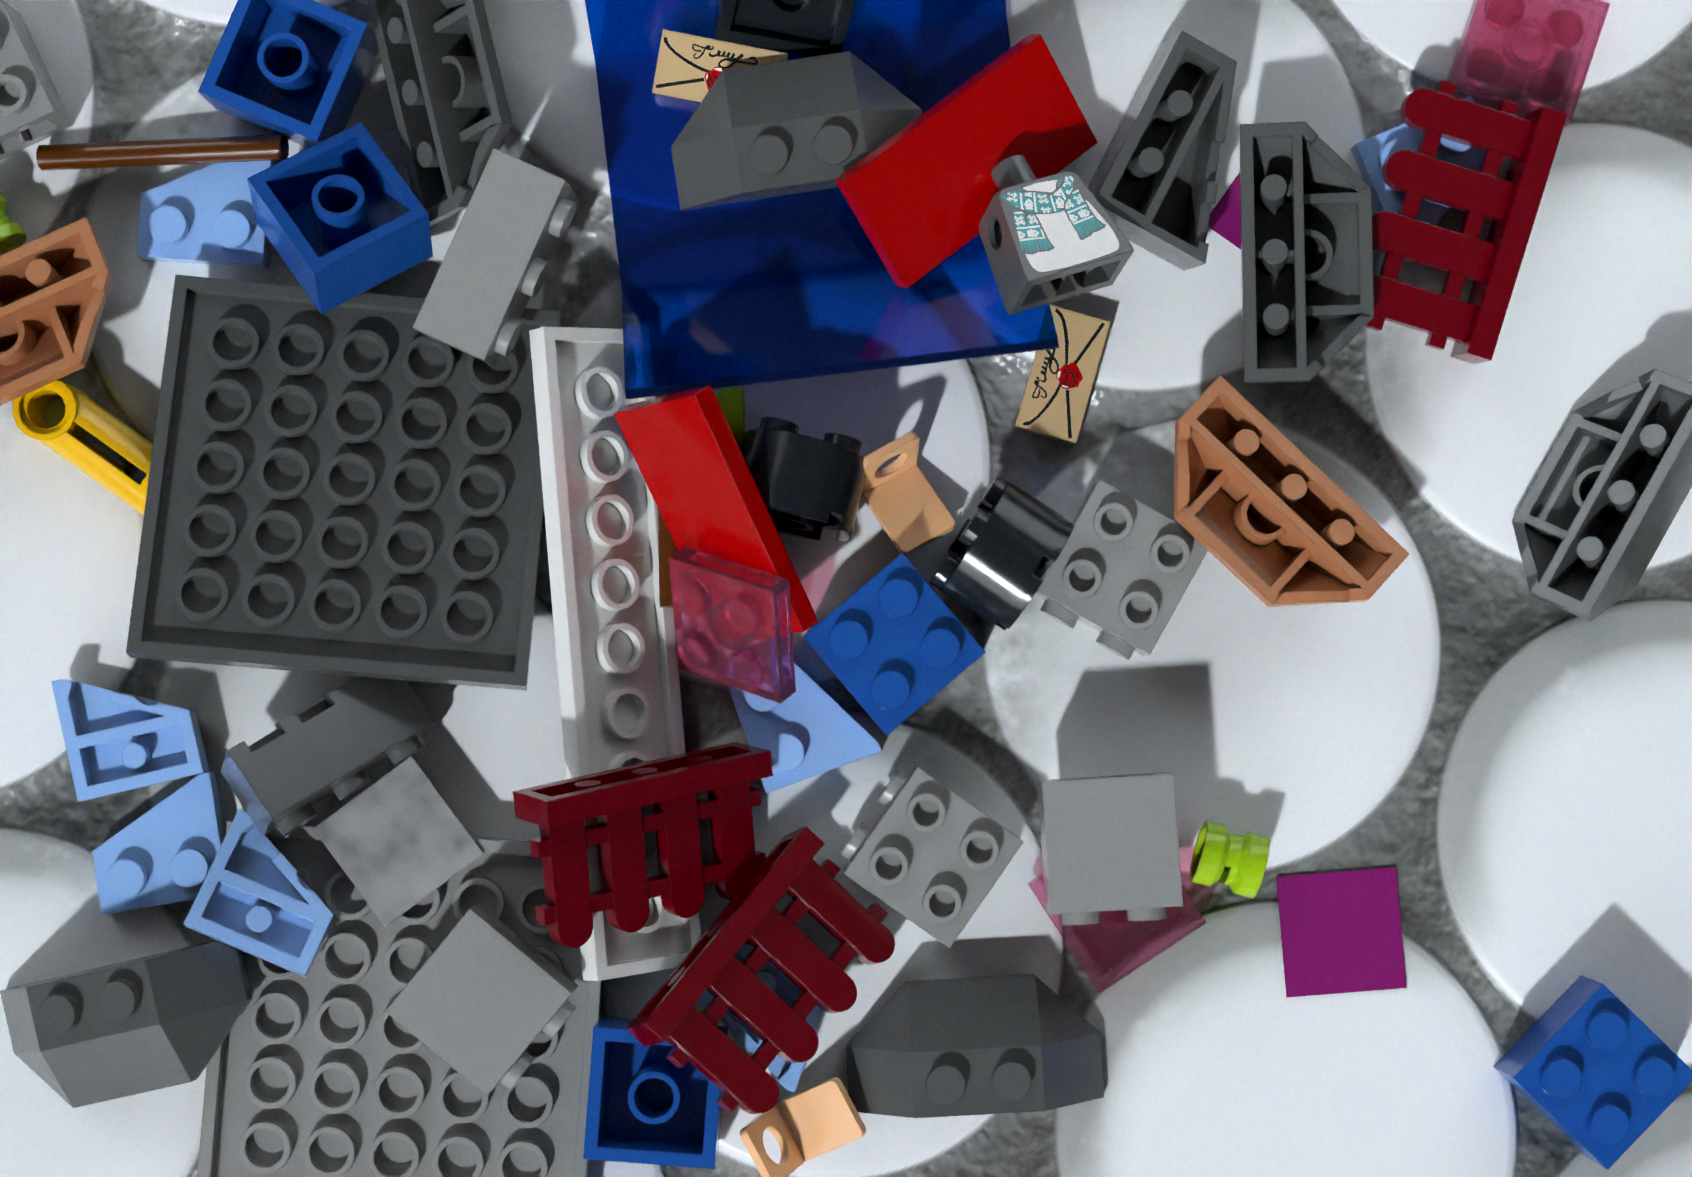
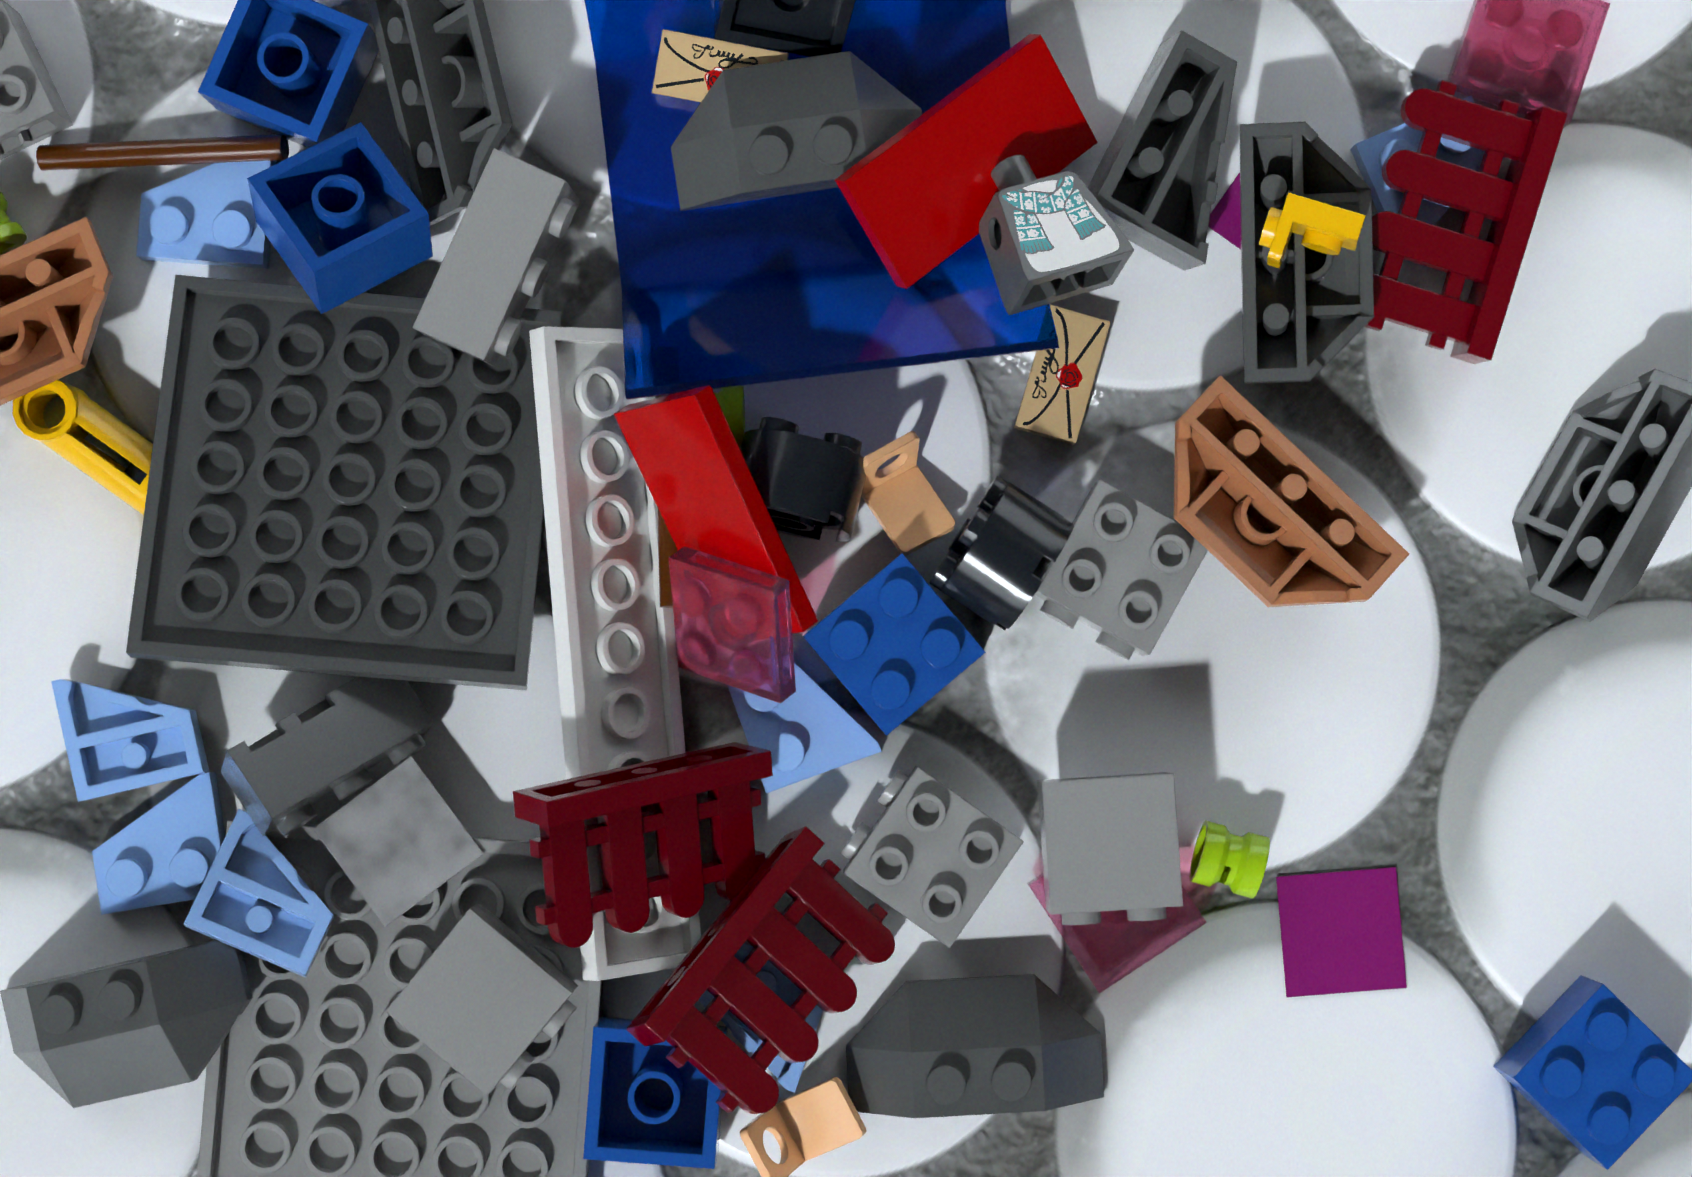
none -> yellow bracket [1259,192,1366,269]

